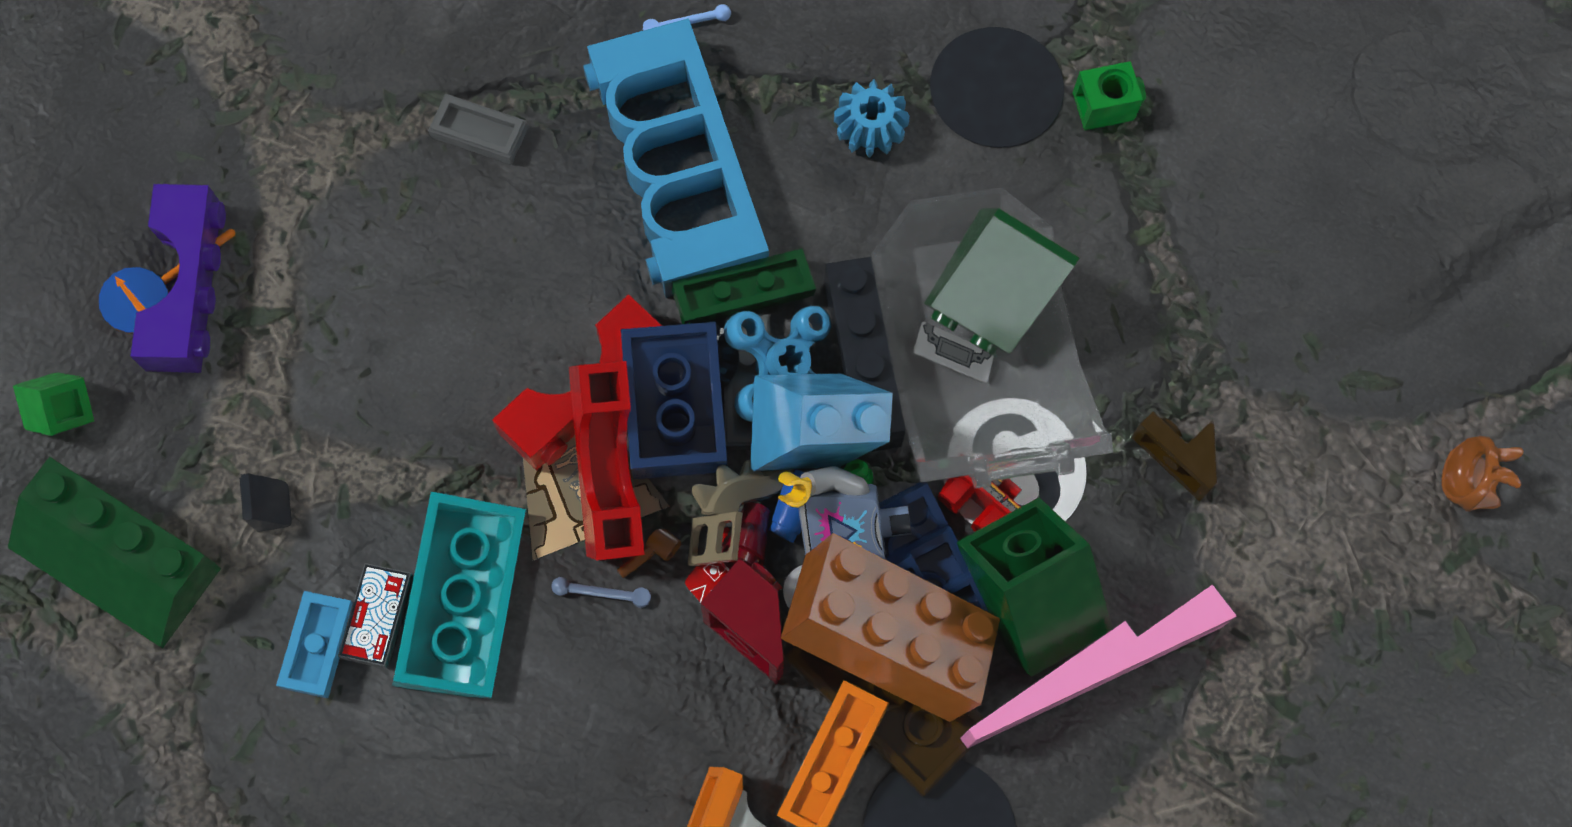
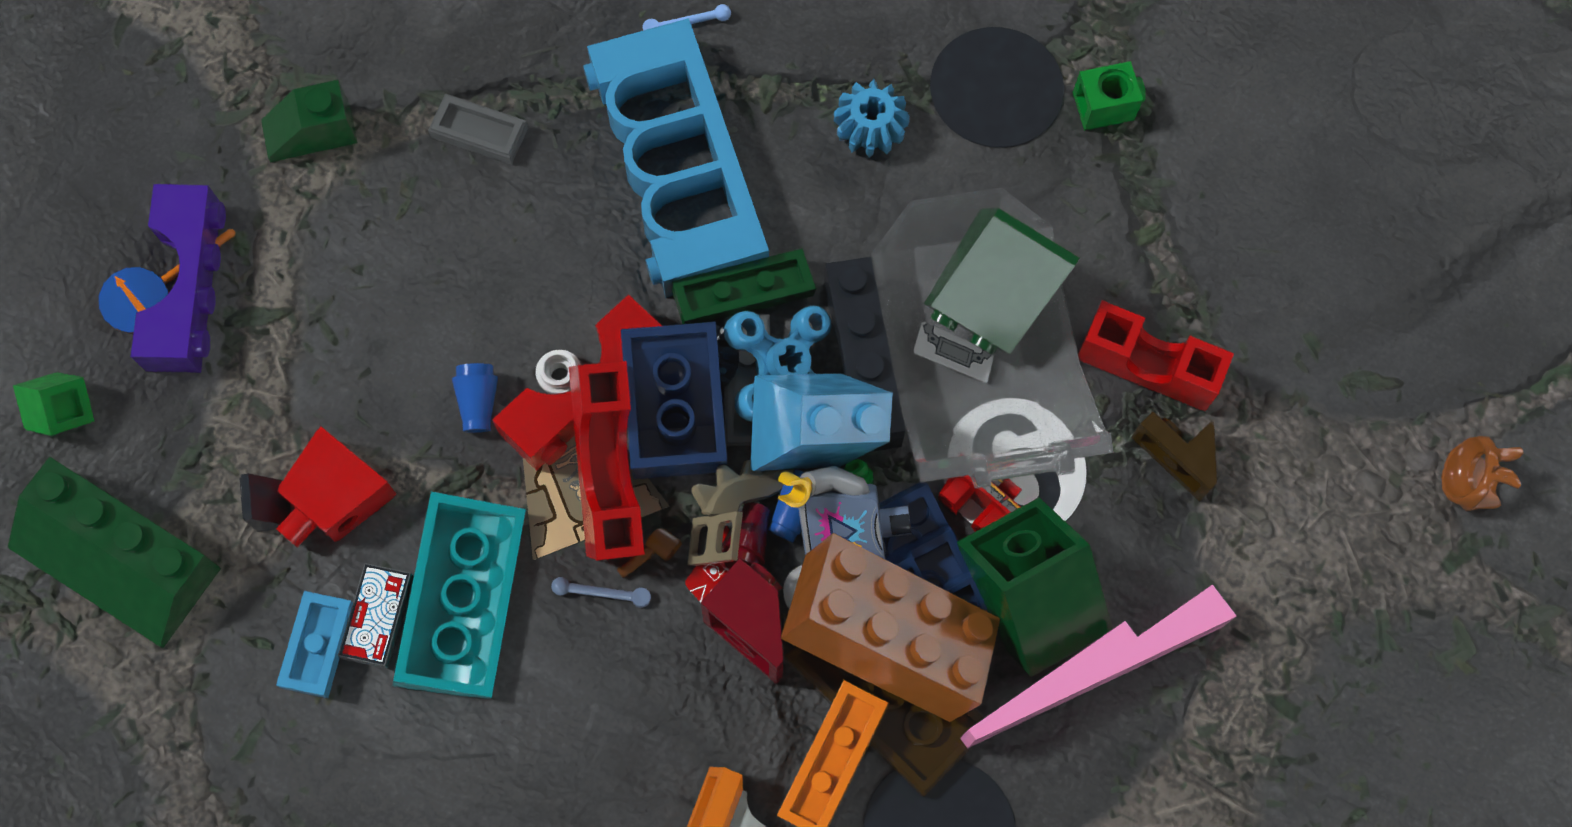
none -> dark green slope [261,80,358,163]
none -> red torso [276,426,396,548]
none -> blue cone [451,363,498,433]
none -> white plate [536,350,581,394]
none -> red arch [1076,300,1234,411]

